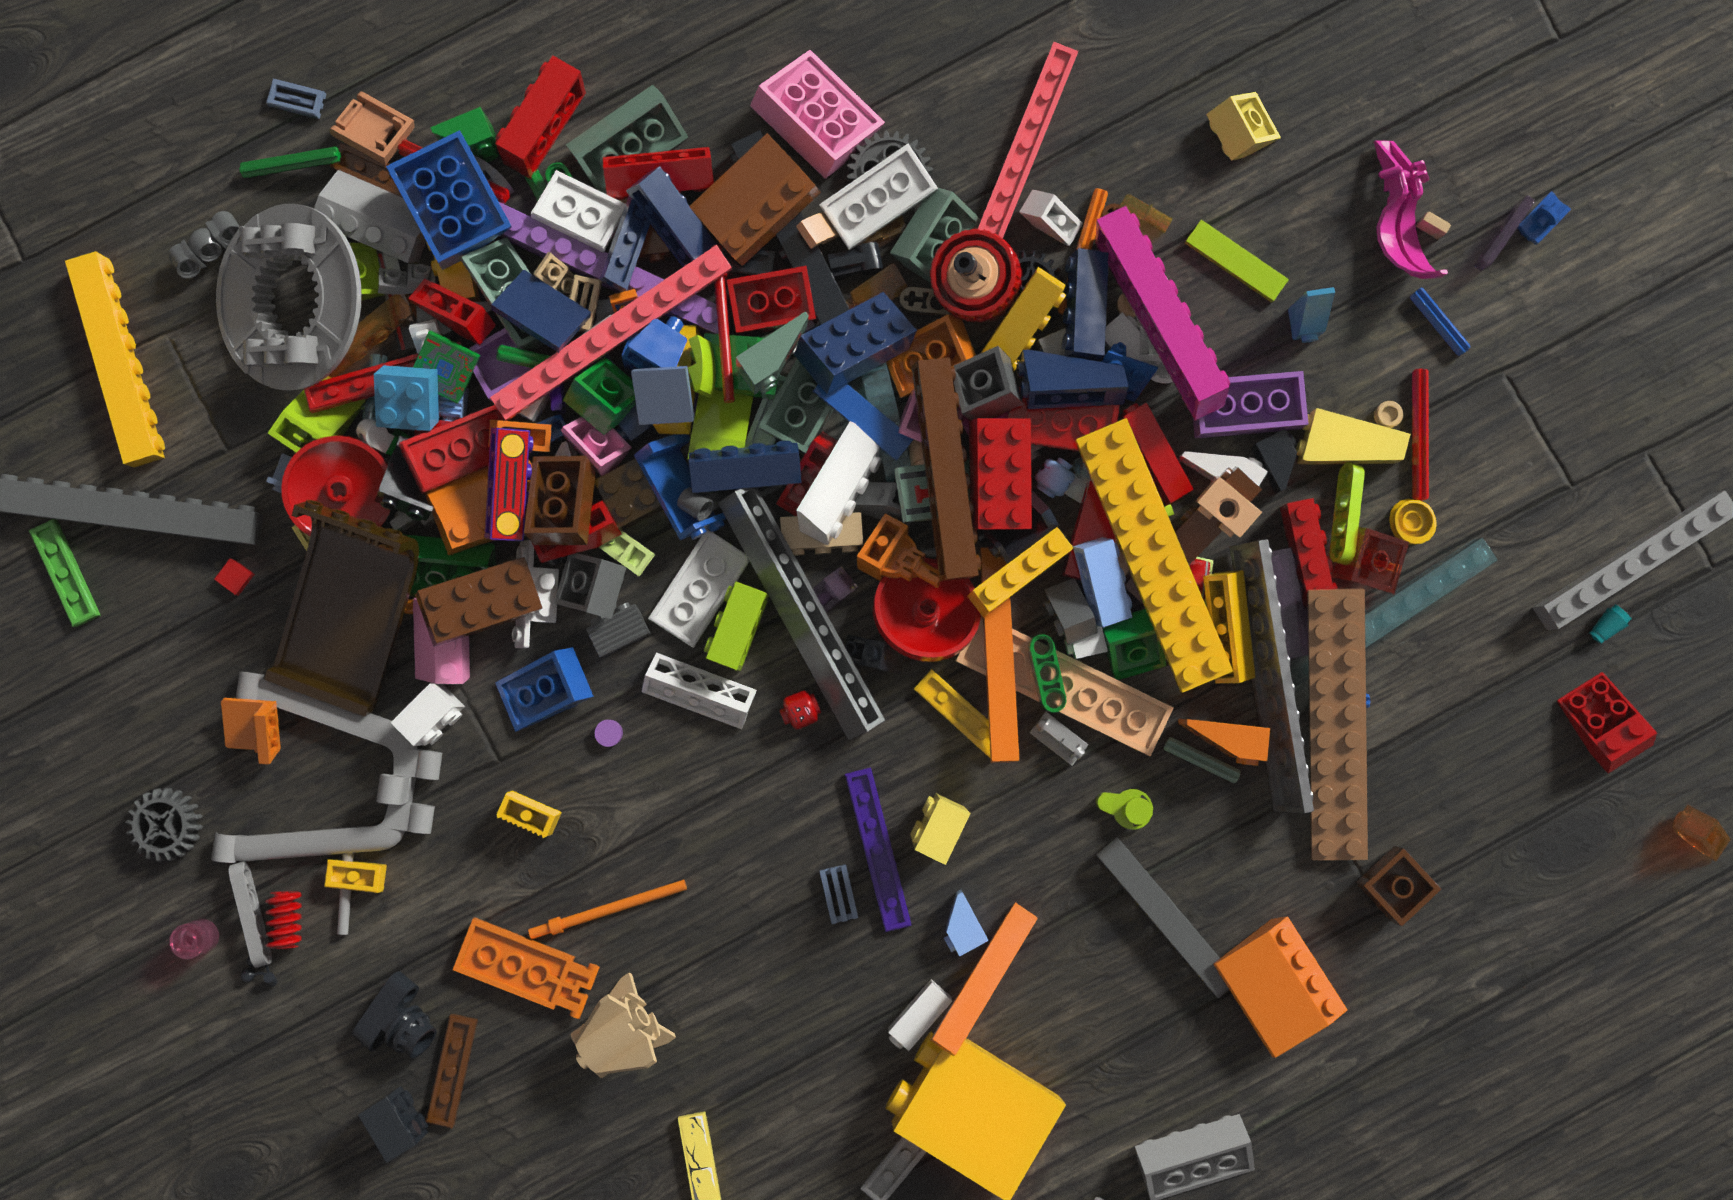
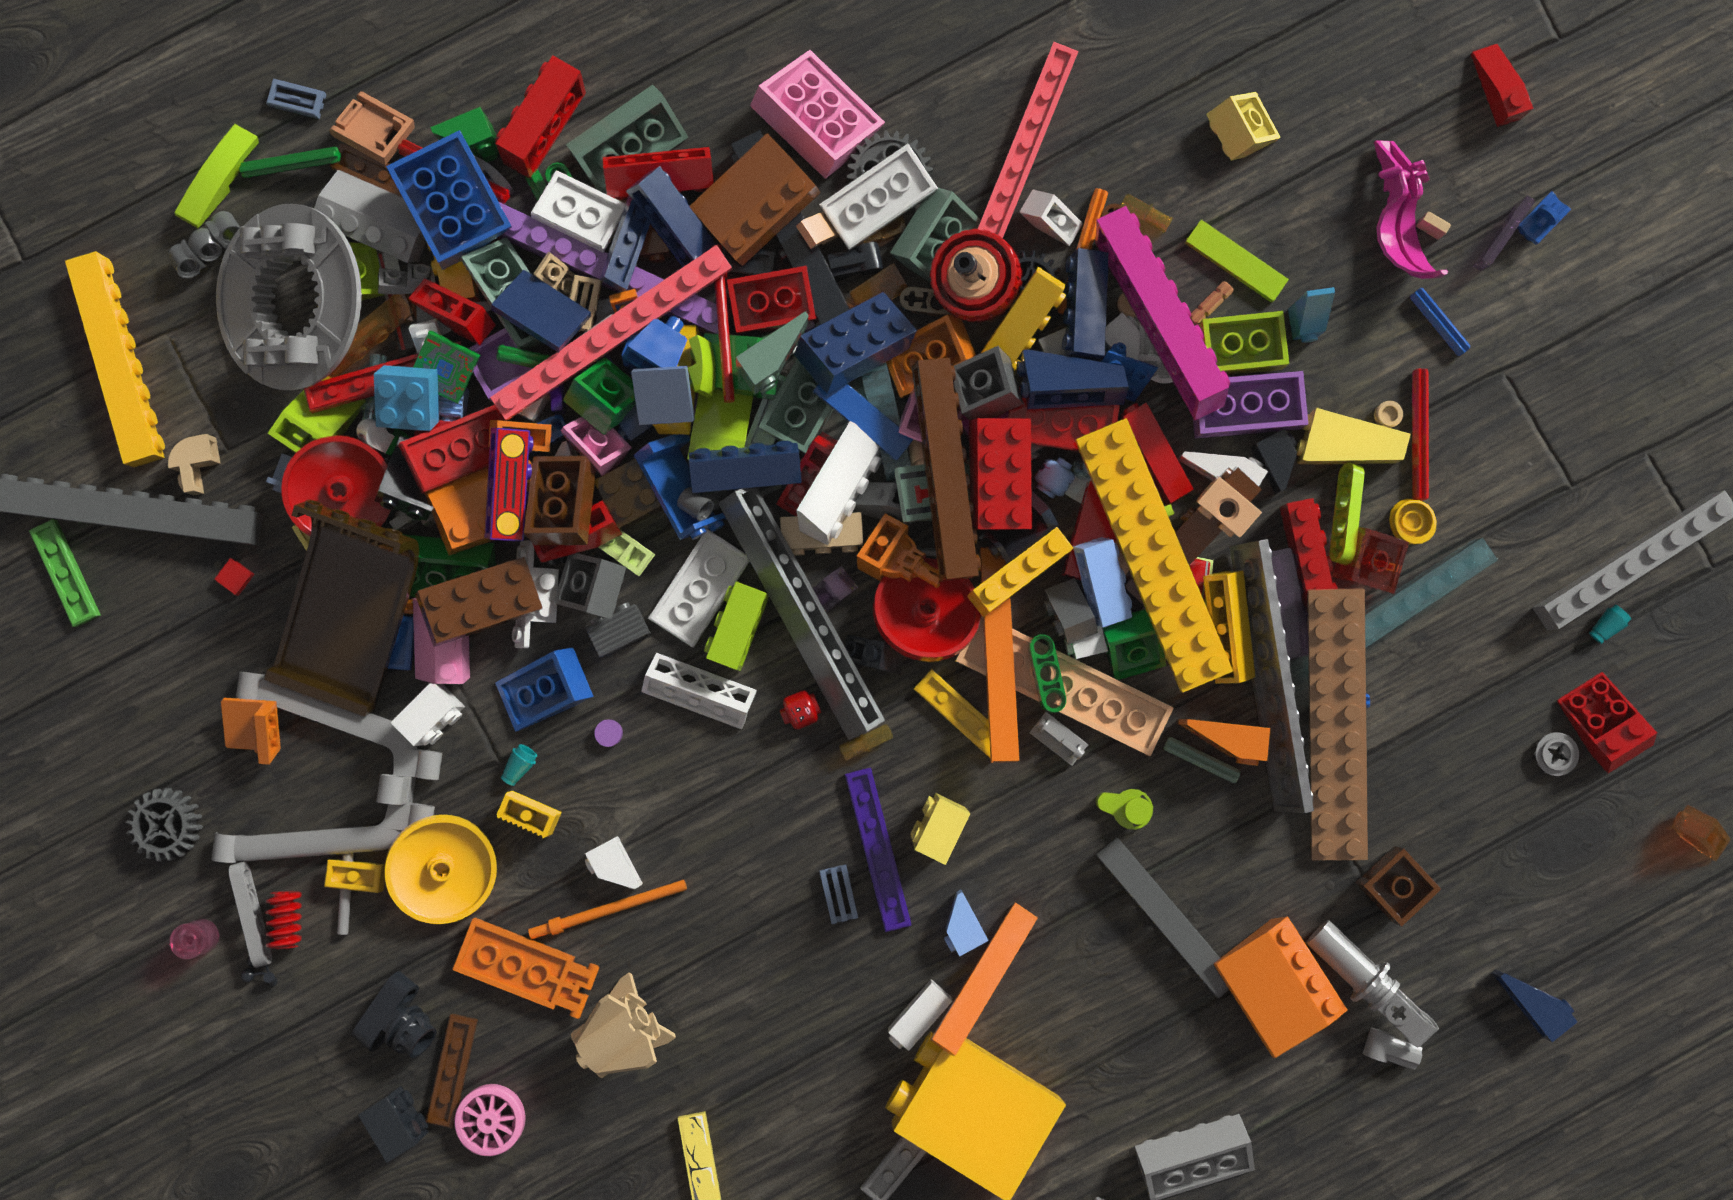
none -> tan brick [168,434,221,495]
none -> lime slope [175,124,259,228]
none -> yellow dish [385,815,497,924]
none -> blue tile [388,616,414,670]
none -> bright pink wheel [454,1084,525,1156]
none -> teal cone [501,744,537,786]
none -> white slope [585,836,643,889]
none -> clear yellow axle [839,724,893,761]
none -> nougat axle [1190,281,1233,325]
none -> lime brick [1198,311,1289,376]
none -> light grey piece [1306,920,1439,1048]
none -> light grey piece [1362,1027,1422,1070]
none -> red slope [1471,44,1534,127]
none -> dark blue slope [1491,969,1578,1042]
none -> light grey gear [1534,732,1579,776]

